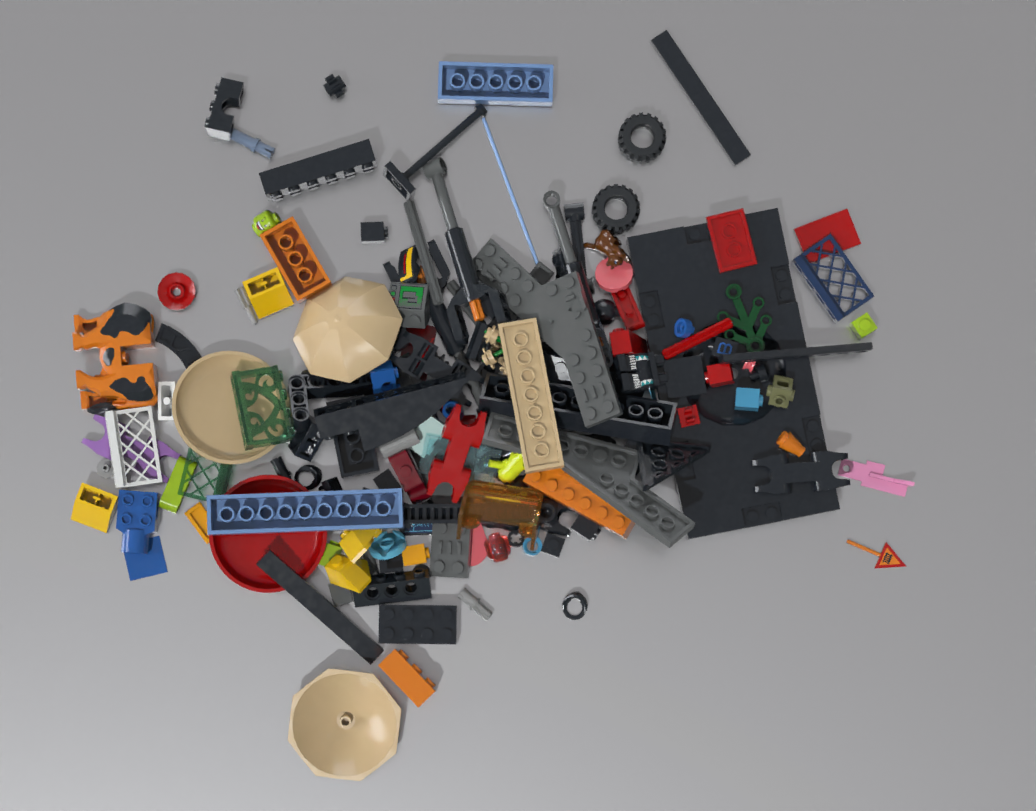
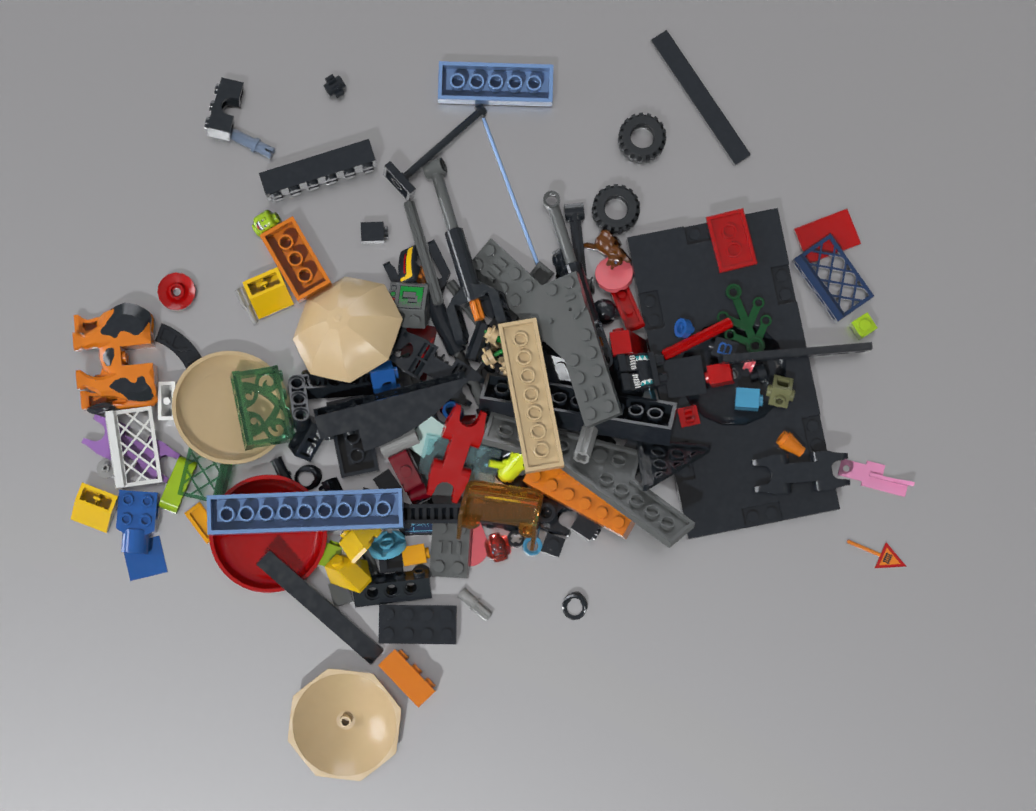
none -> light grey axle [573,425,598,464]

